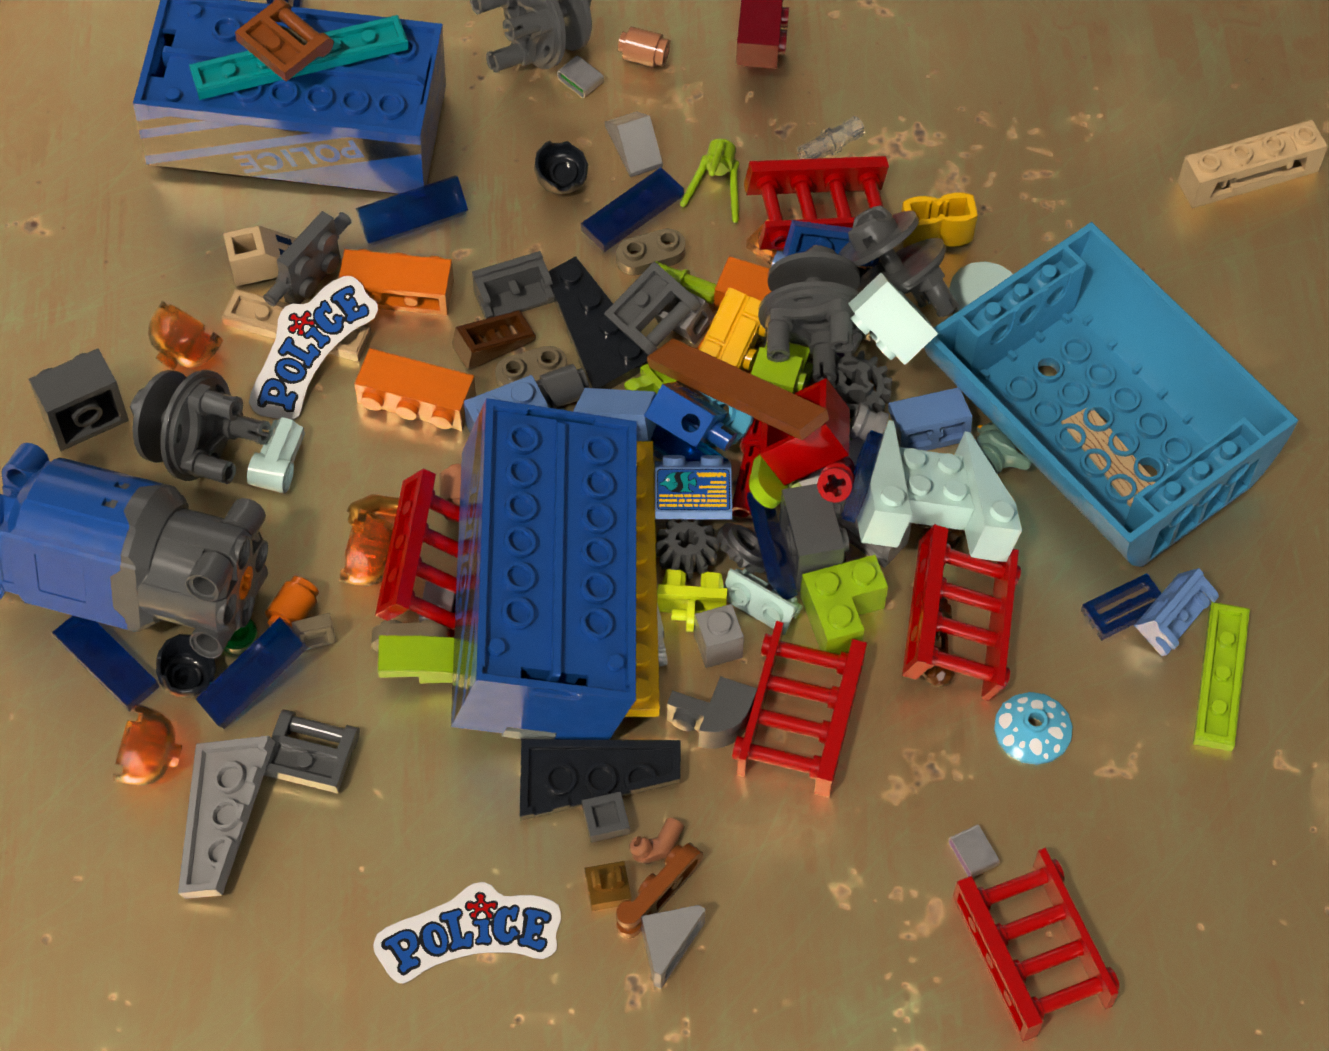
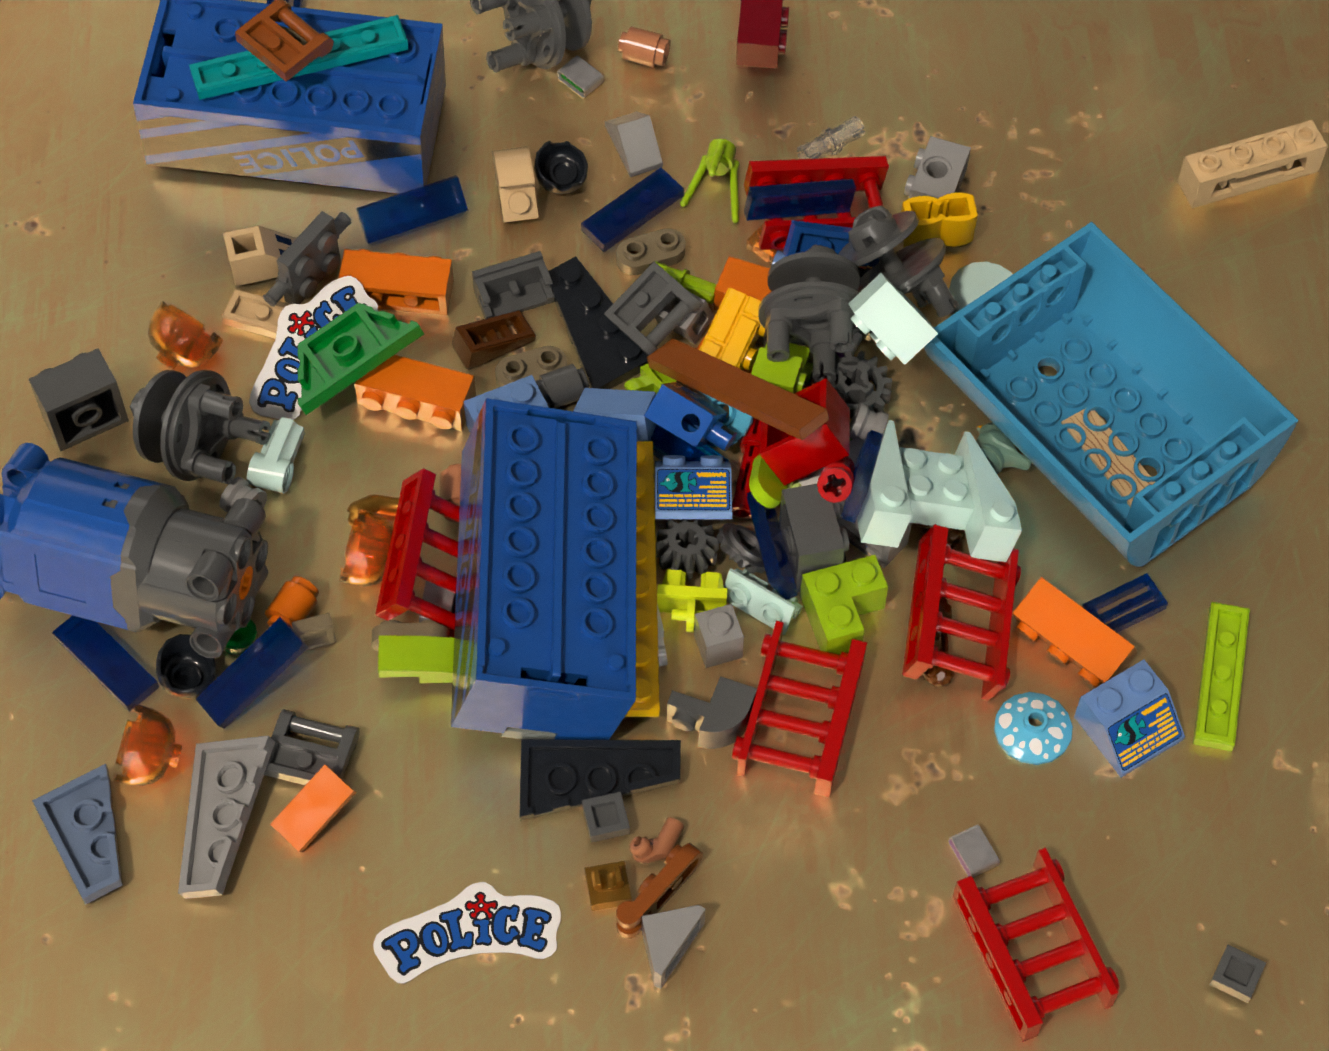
medium blue hinge [888,388,972,451] -> none
medium blue hinge [1134,568,1219,656] -> none
none -> sand blue wing [32,764,123,905]
none -> light grey wheel [219,477,267,513]
none -> orange tile [270,764,357,852]
none -> green wing [298,303,424,415]
none -> tan brick [492,146,539,223]
none -> clear blue tile [744,179,856,221]
none -> light grey brick [904,136,971,198]
none -> orange brick [1013,577,1137,688]
none -> slope [1074,659,1185,778]
none -> dark grey plate [1209,945,1266,1003]

